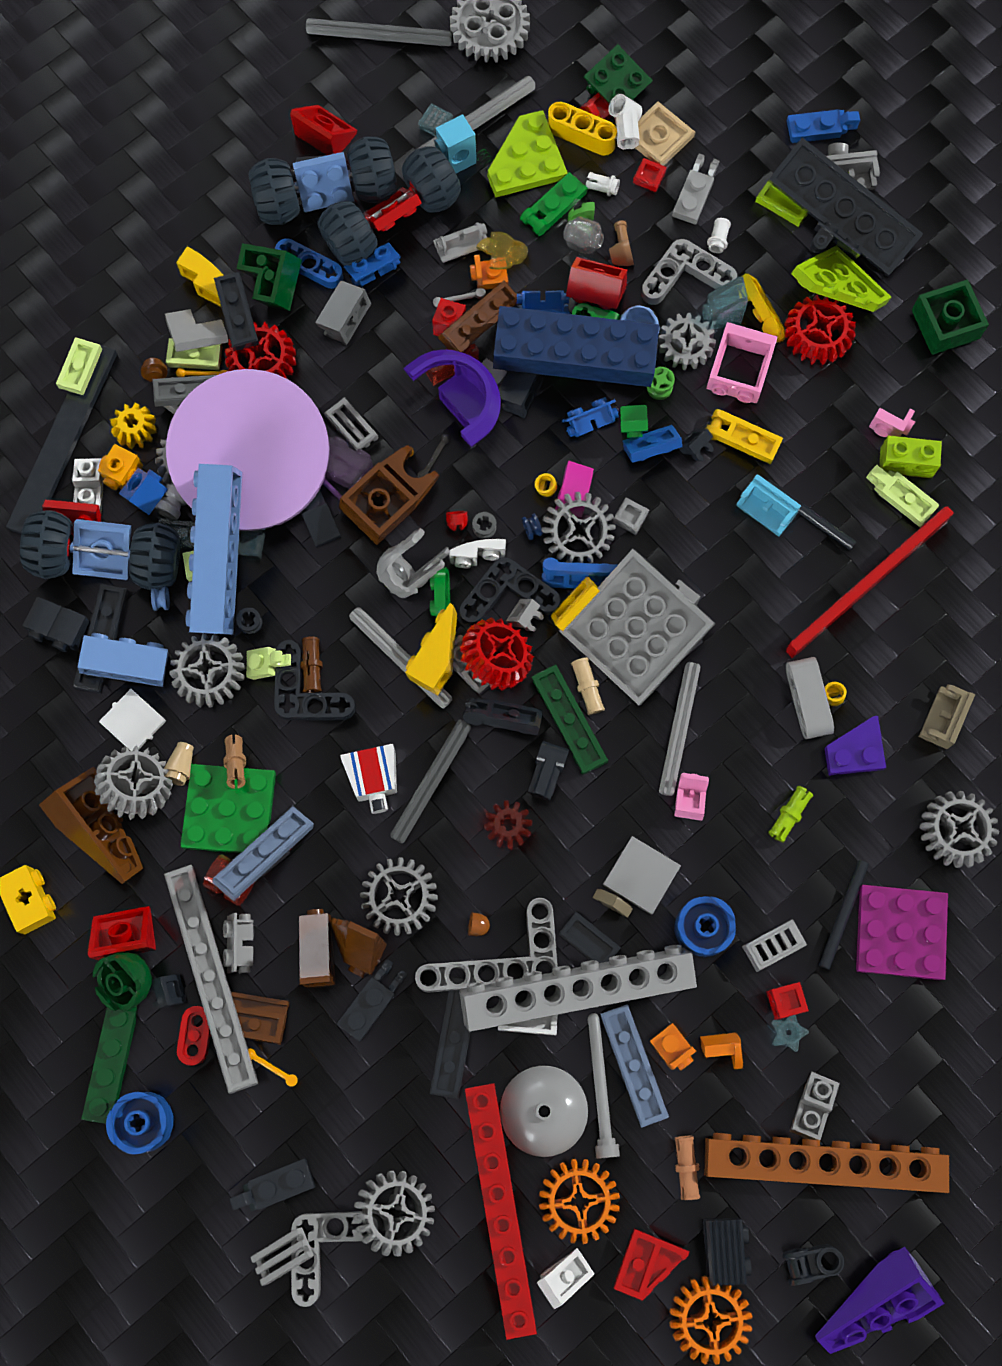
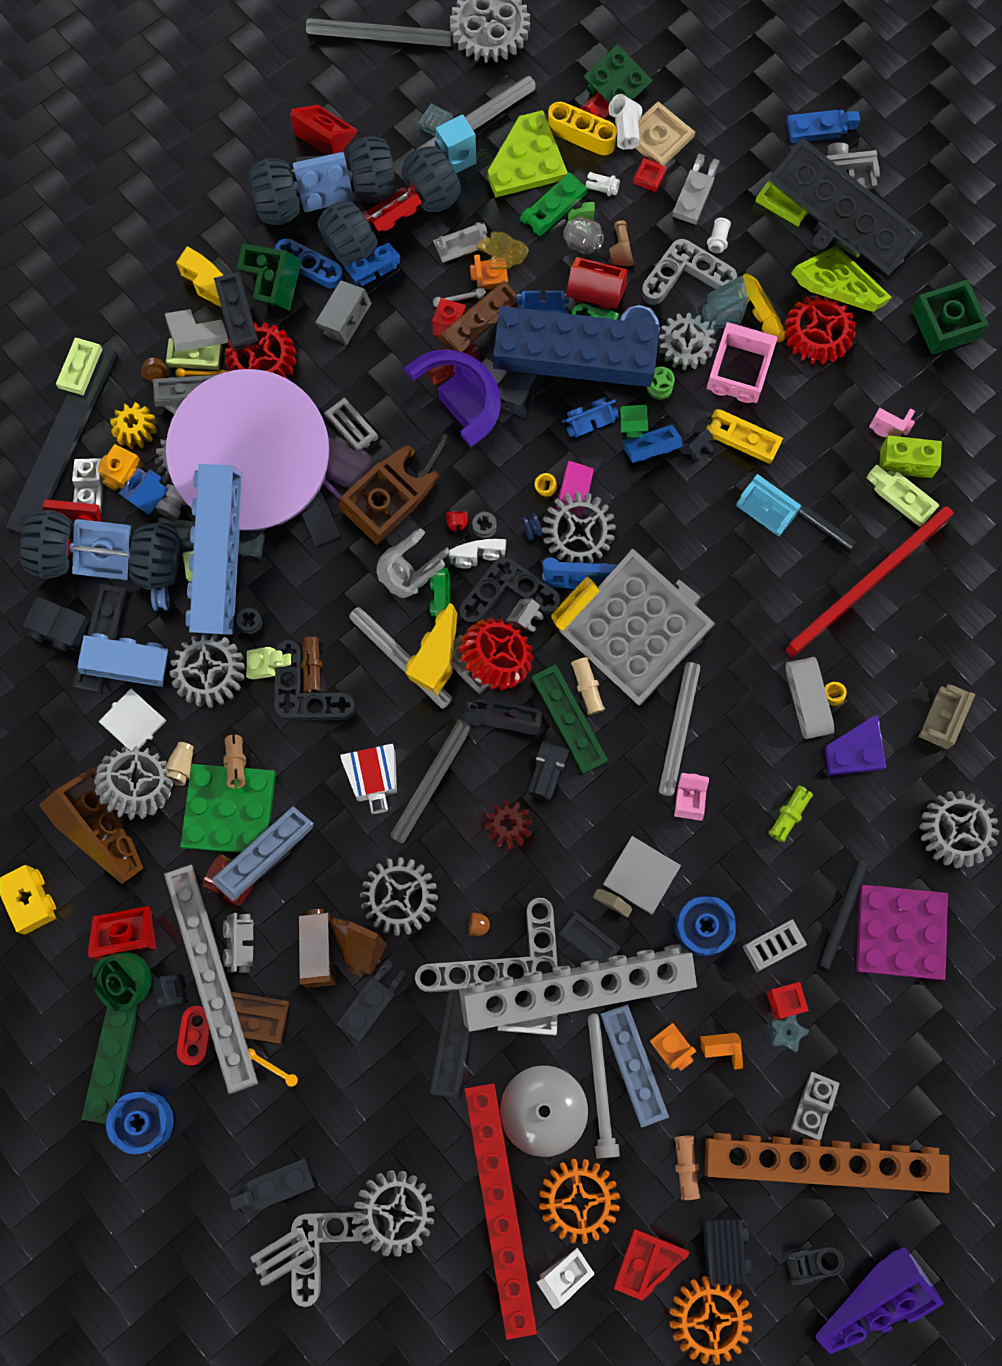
light grey tile [612,498,649,535] -> none

